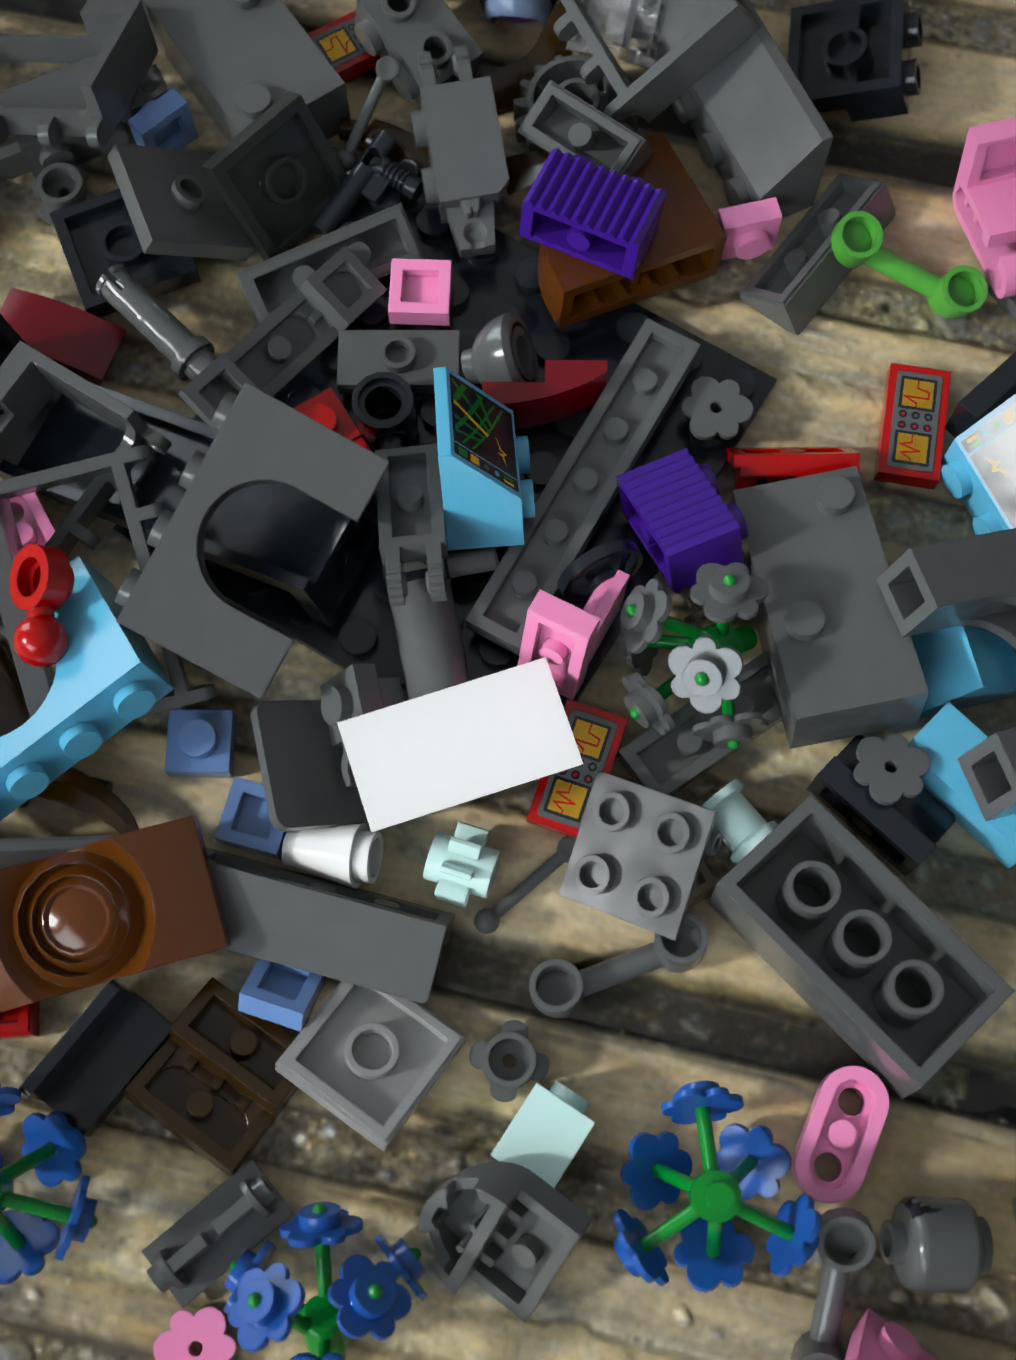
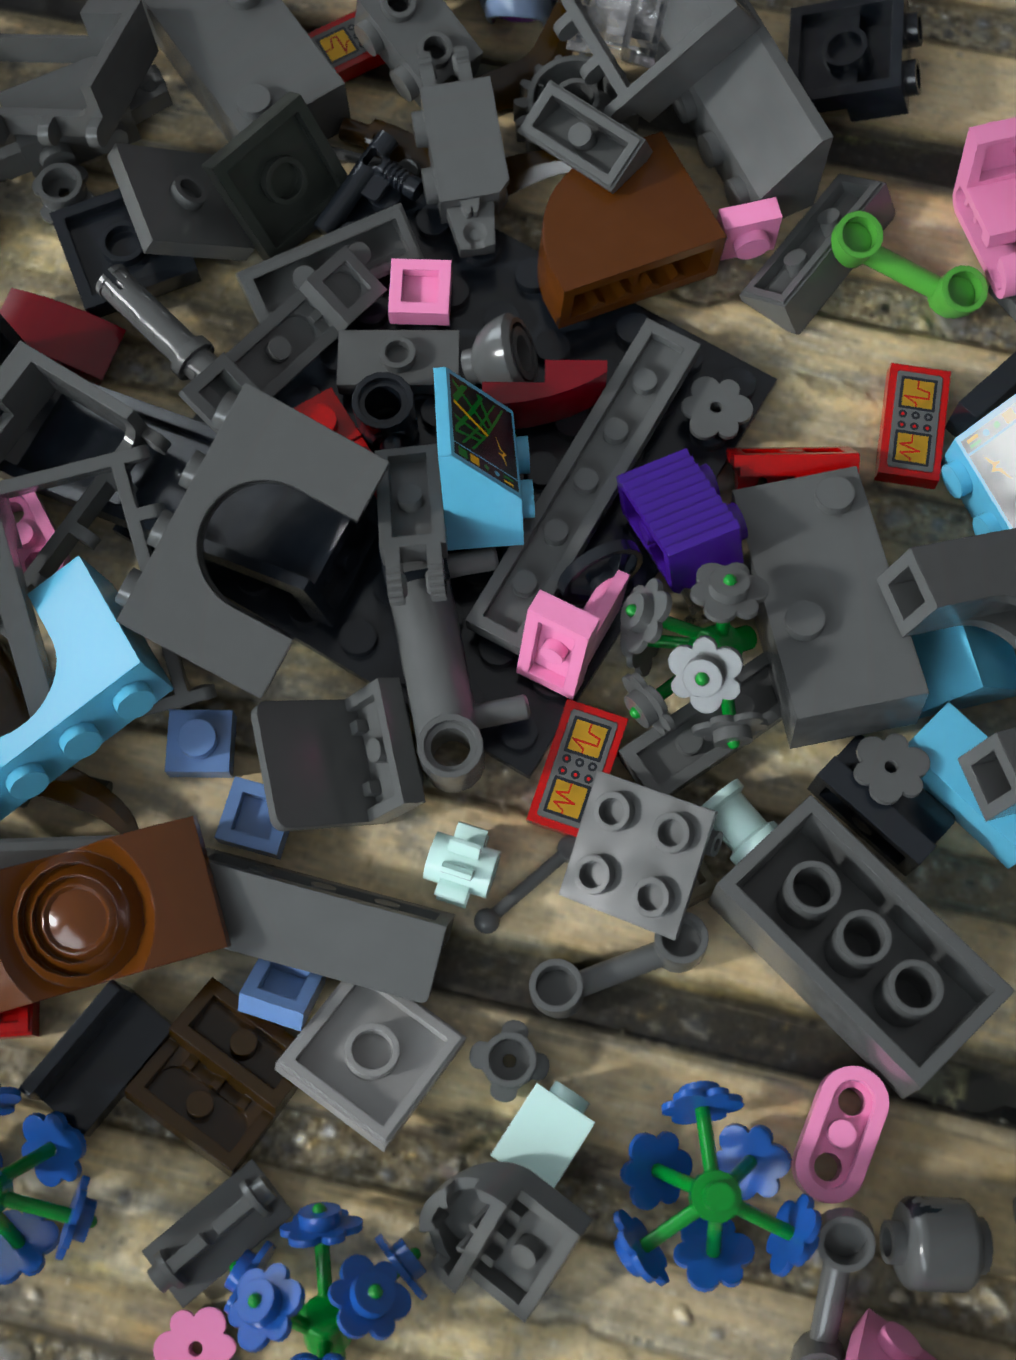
red plate [9,544,74,667] -> none
medium blue plate [128,87,199,151] -> none
white cone [282,823,384,889] -> none
dark grey plate [320,664,384,787] -> none
dark grey hinge [335,56,399,172] -> none
white sticker [337,657,583,833] -> none
dark purple brick [519,148,666,280] -> none

